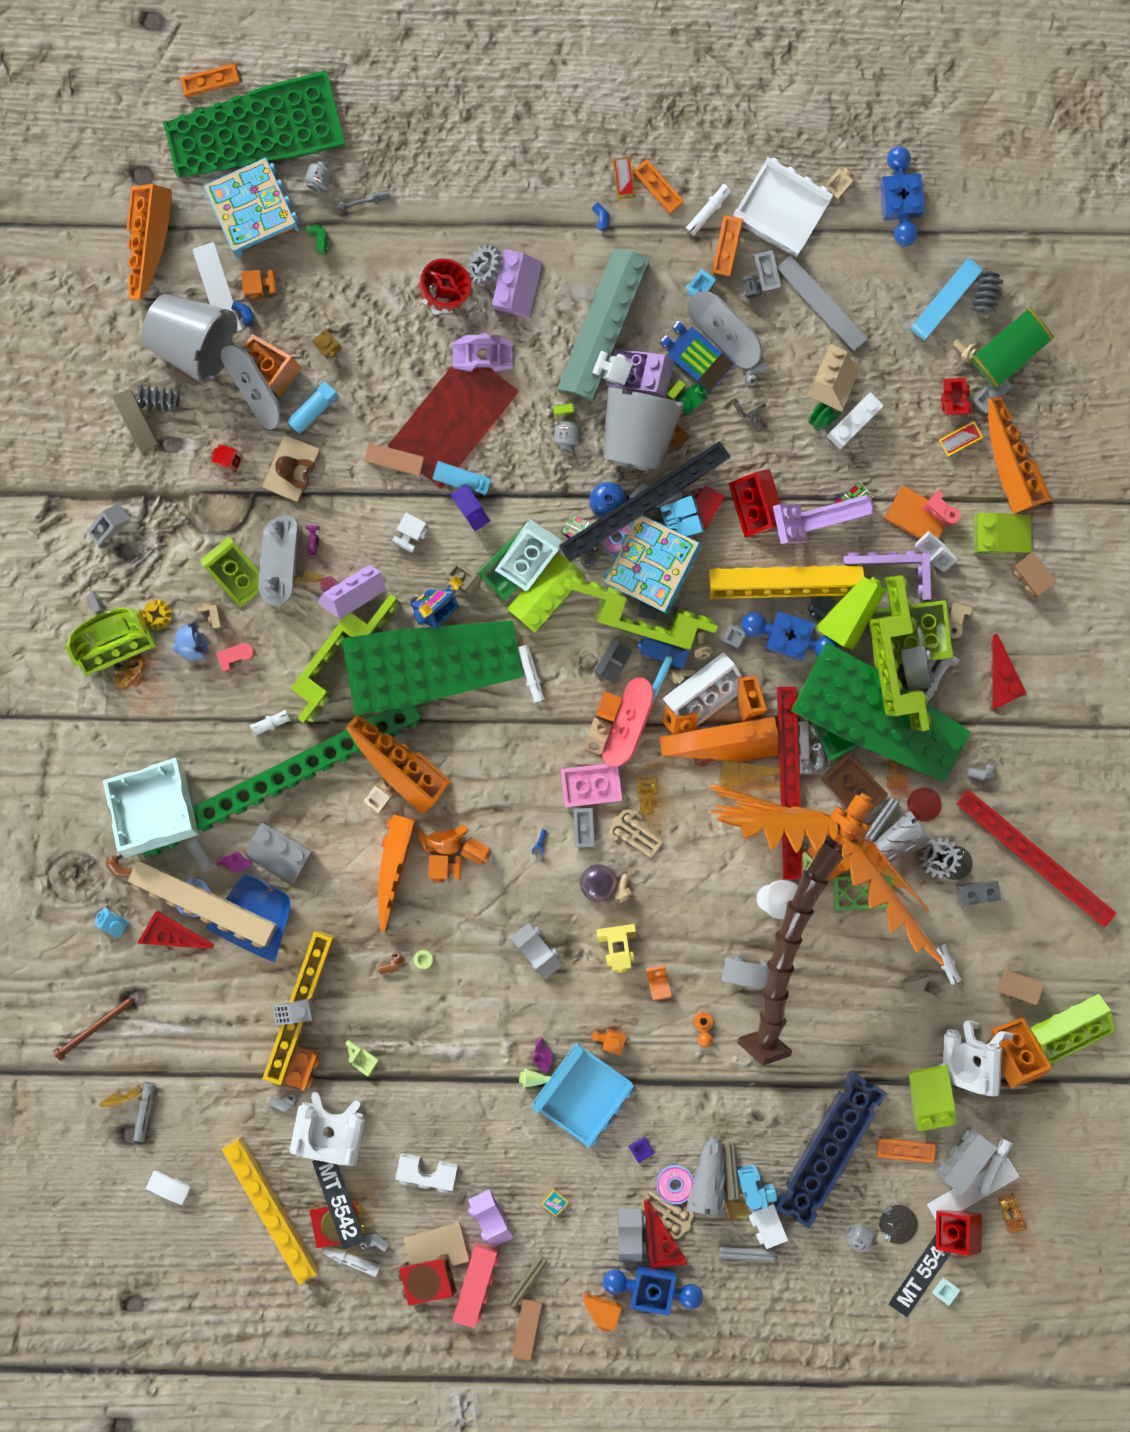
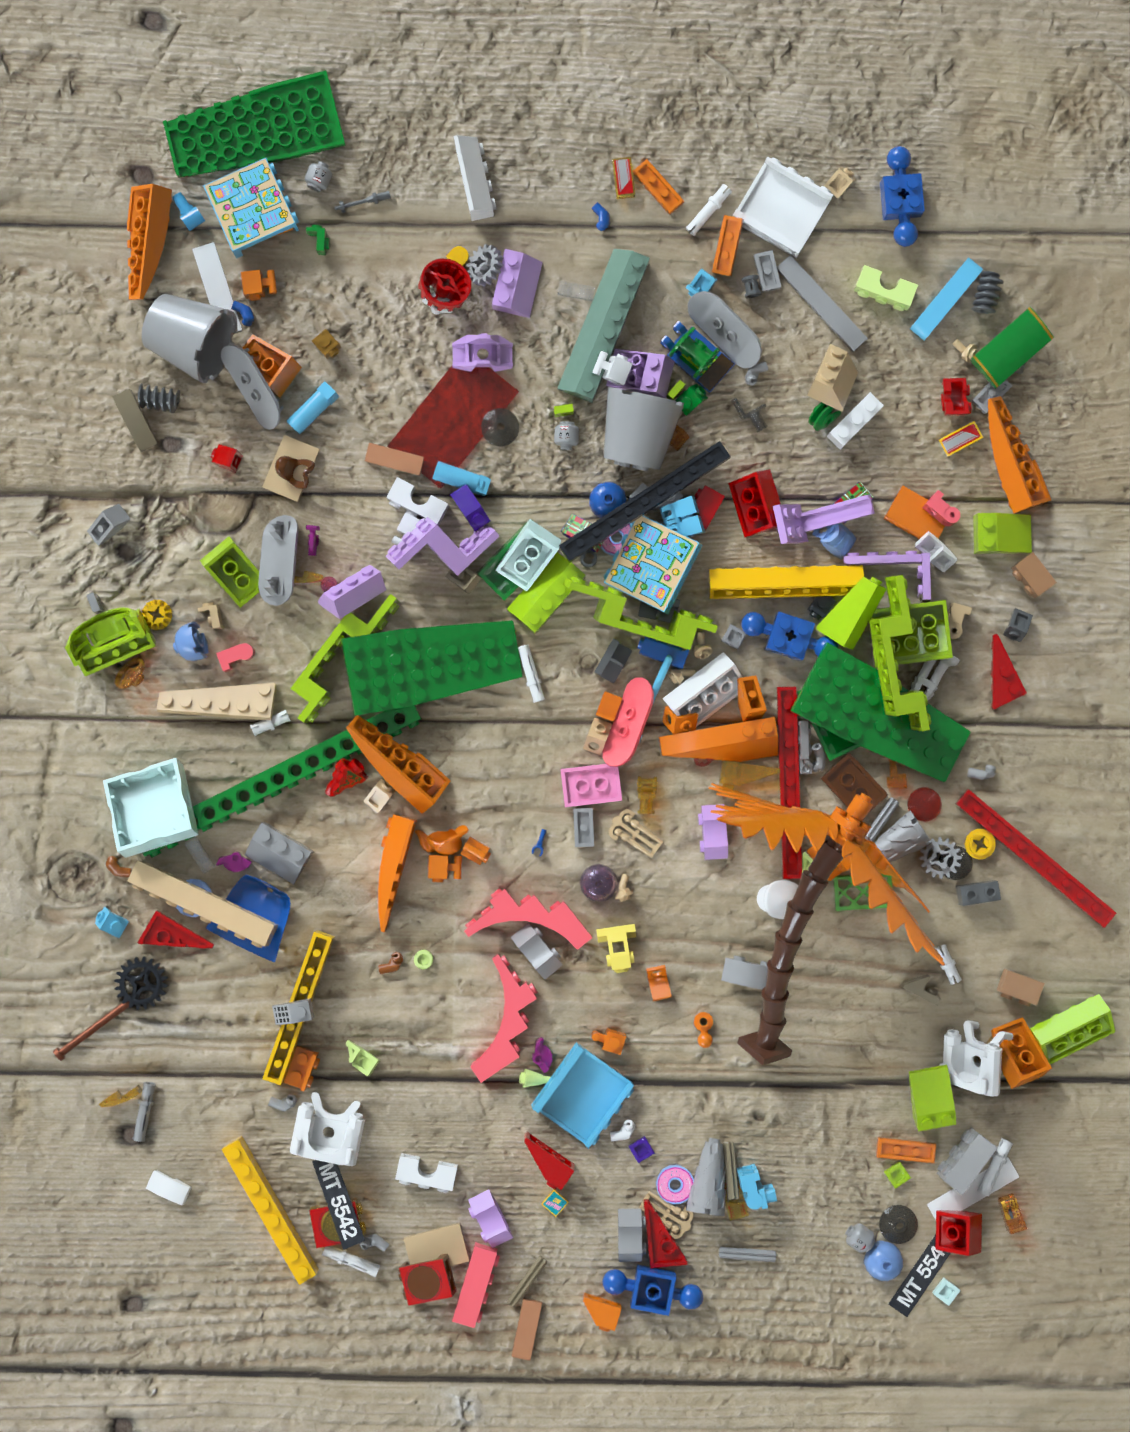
orange tile [180,63,240,98] -> none
blue torso [410,575,463,628] -> none
white brick [749,1202,788,1249] -> none
dark blue brick [774,1070,887,1229] -> none
light grey brick [901,646,935,691] -> none
none -> black gear [114,956,169,1010]
none -> tan wing [156,683,277,720]
none -> dark azure pin [172,192,205,231]
none -> red rock [325,758,369,797]
none -> lavender bracket [386,517,499,576]
none -> white arch [387,477,449,526]
none -> yellow tile [446,246,469,267]
none -> white slope [454,135,496,221]
none -> coral arch [464,888,592,950]
none -> coral arch [470,953,538,1083]
none -> clear smoke dish [481,408,519,447]
none -> red slope [524,1131,575,1190]
none -> white arm [610,1120,635,1142]
none -> green hose [669,327,720,379]
none -> lavender brick [698,804,728,860]
none -> medium blue piece [812,523,856,559]
none -> yellowish green arch [854,265,918,311]
none -> medium blue cylinder [864,1241,903,1281]
none -> lime tile [884,1161,911,1189]
none -> yellow gear [964,829,996,859]
none -> dark grey bracket [1003,608,1033,642]

